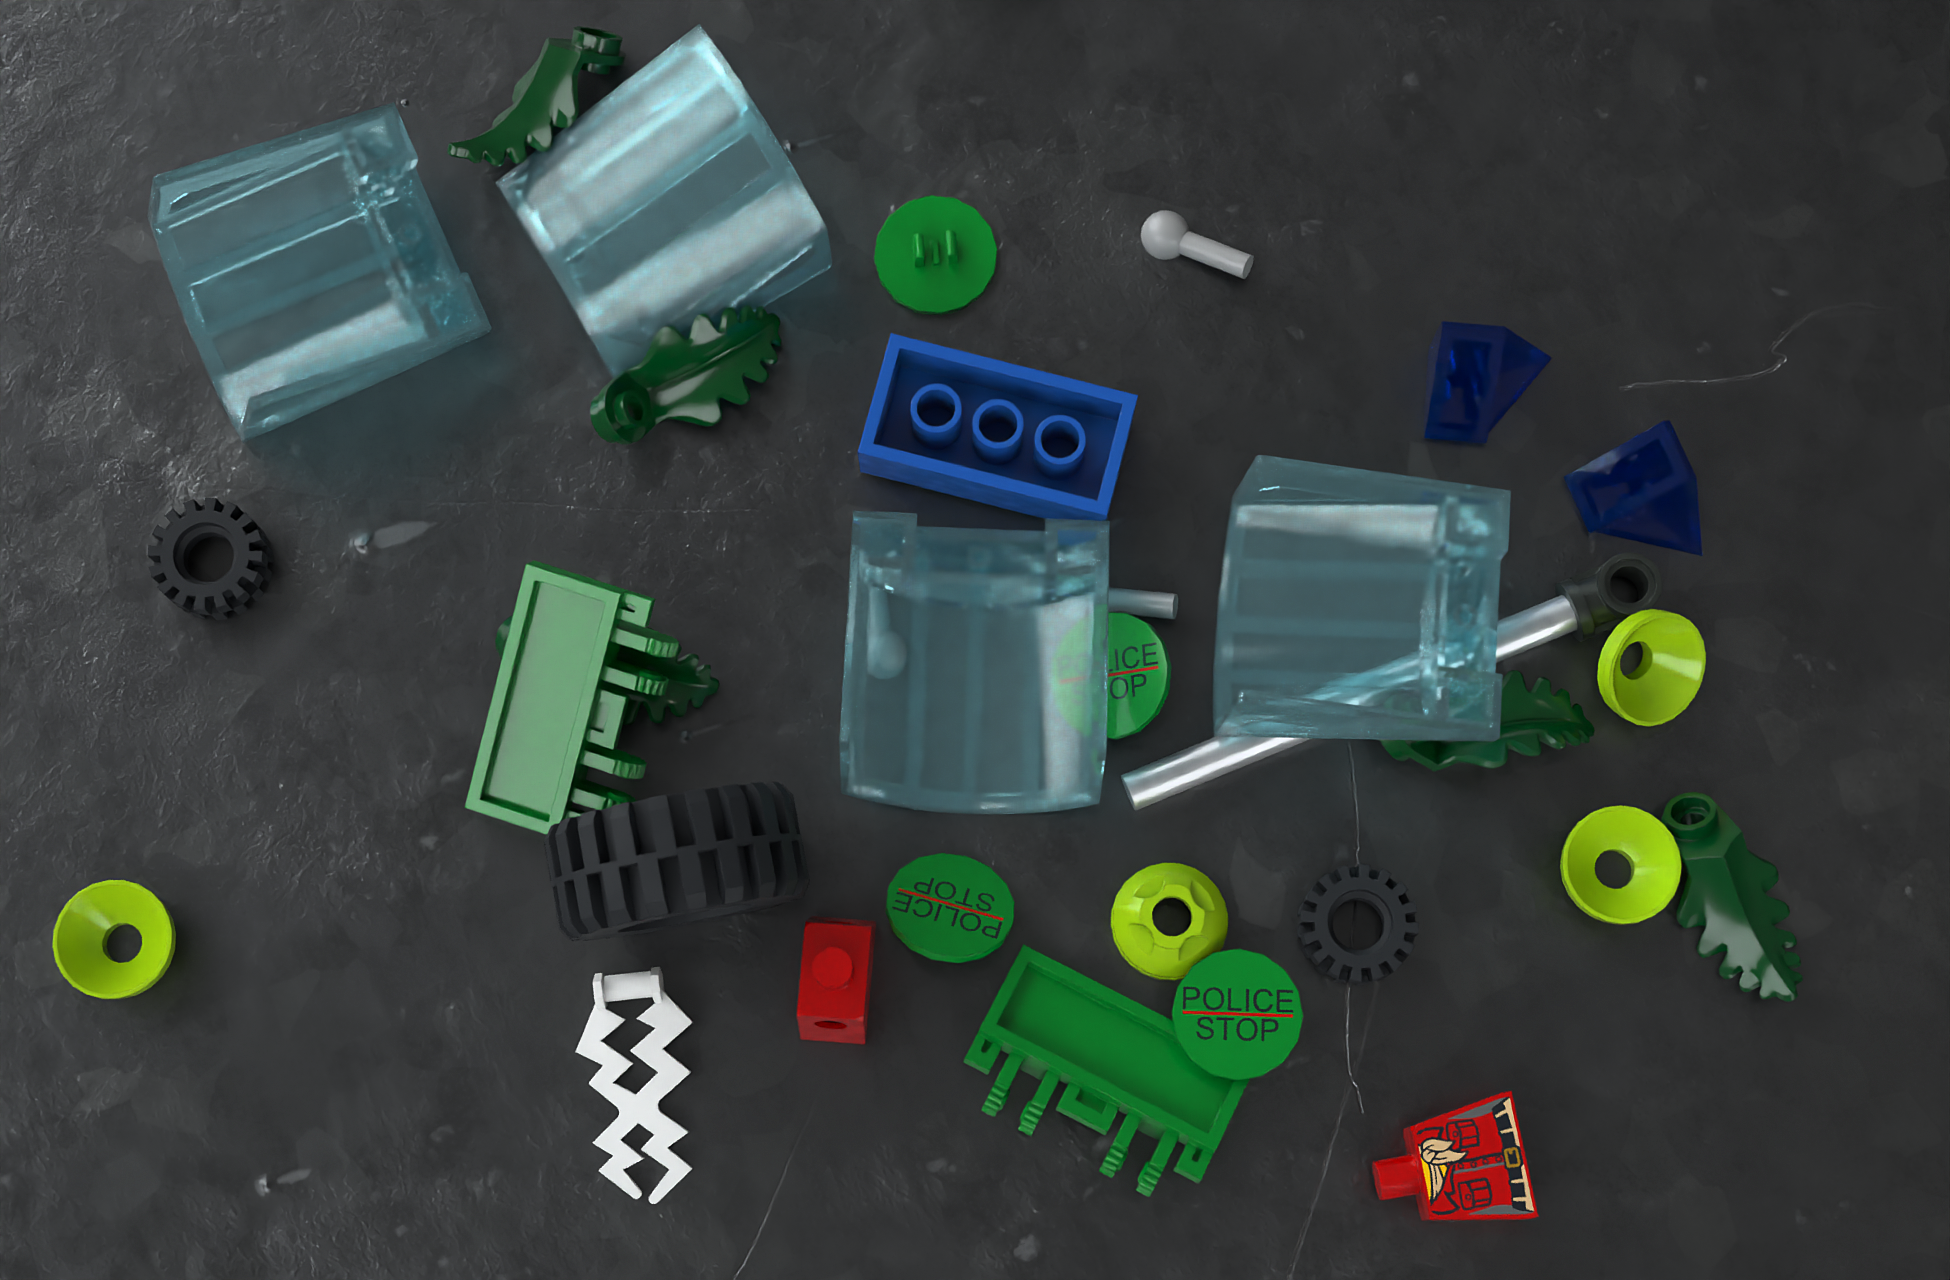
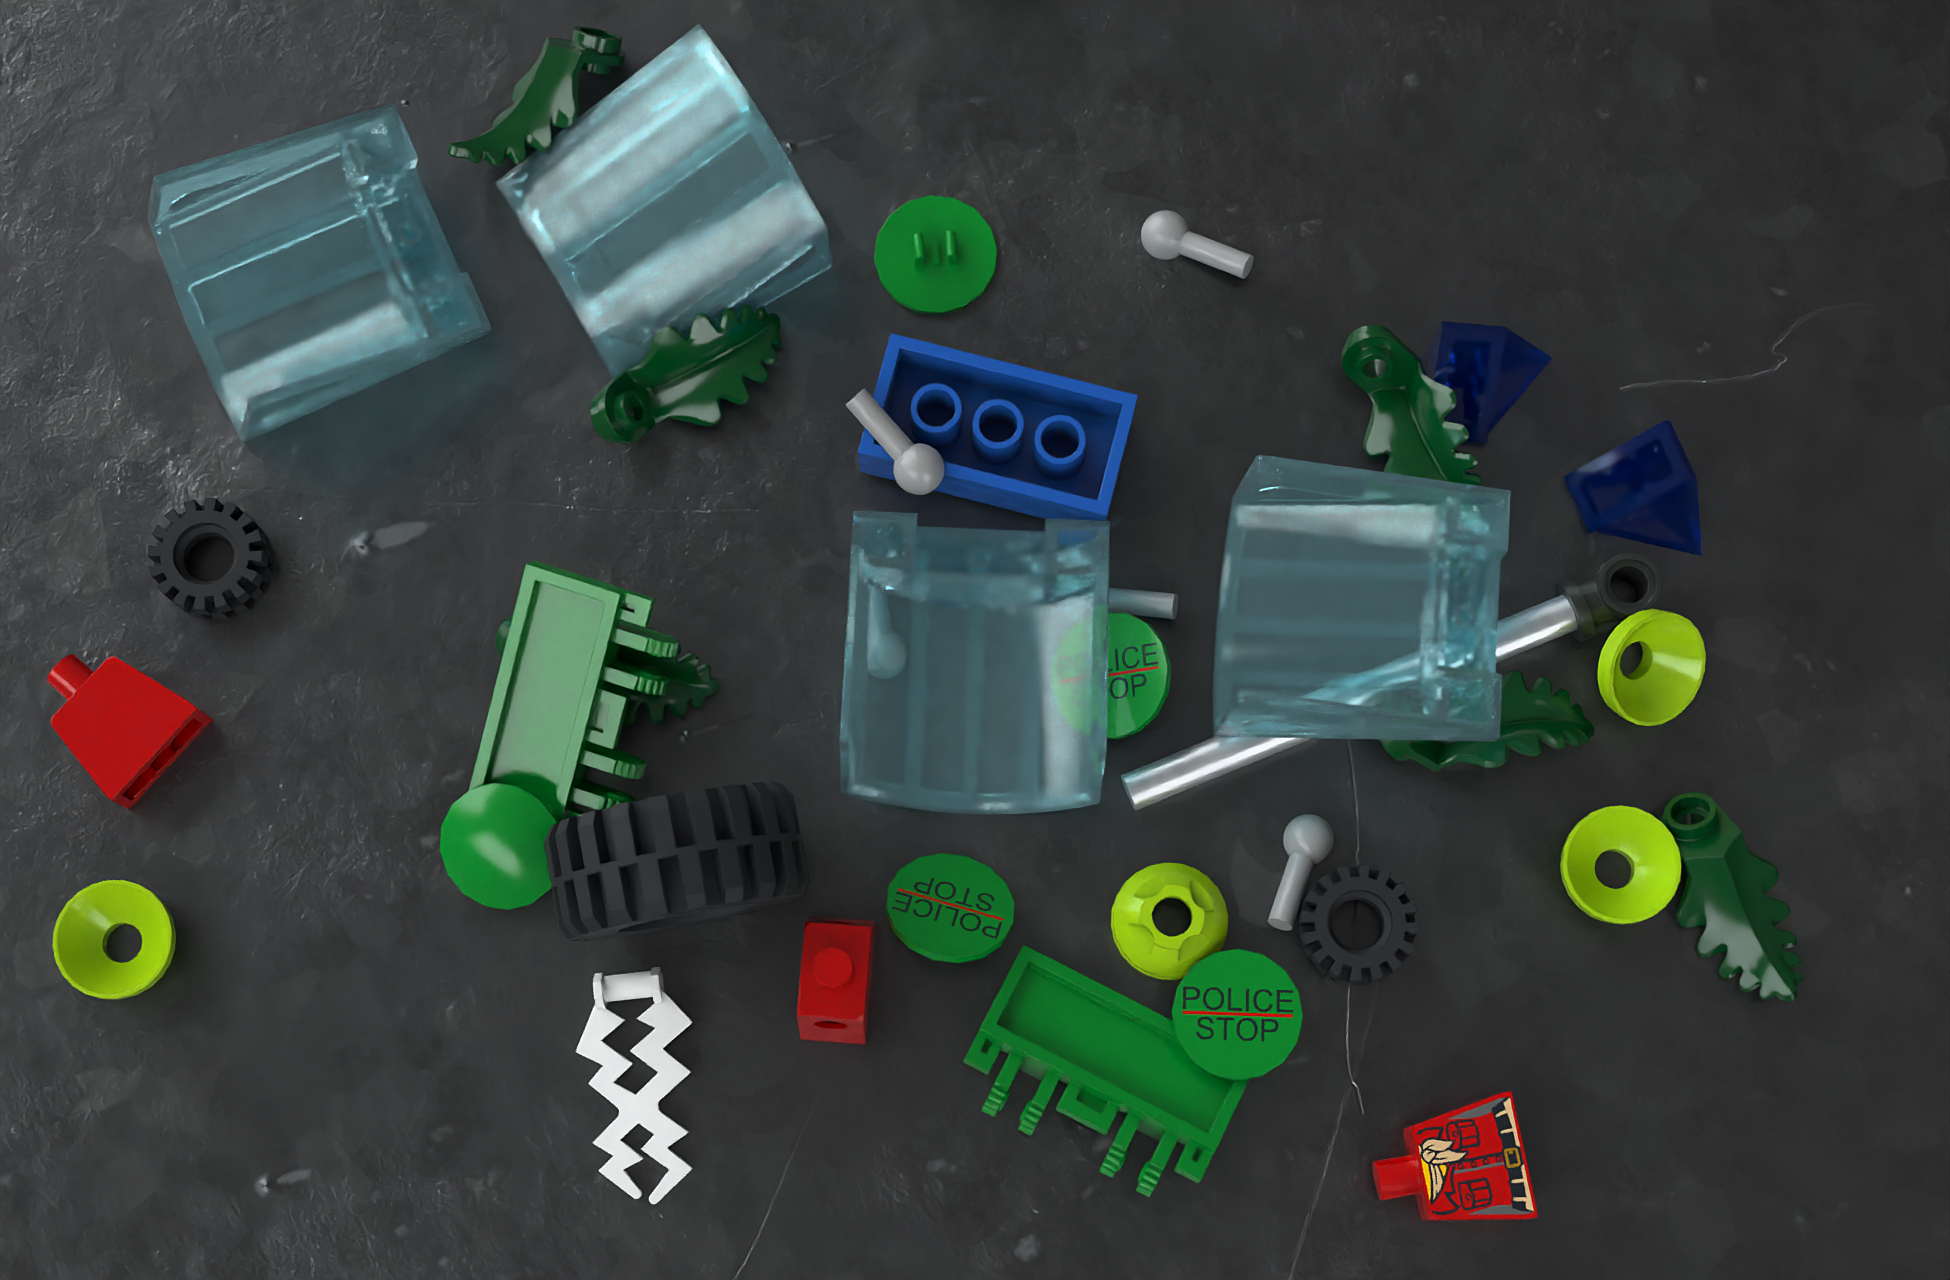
none -> red torso [47,654,213,810]
none -> green dish [440,783,563,910]
none -> light grey bar [845,388,945,495]
none -> light grey bar [1268,814,1334,931]
none -> dark green plant [1341,325,1486,519]

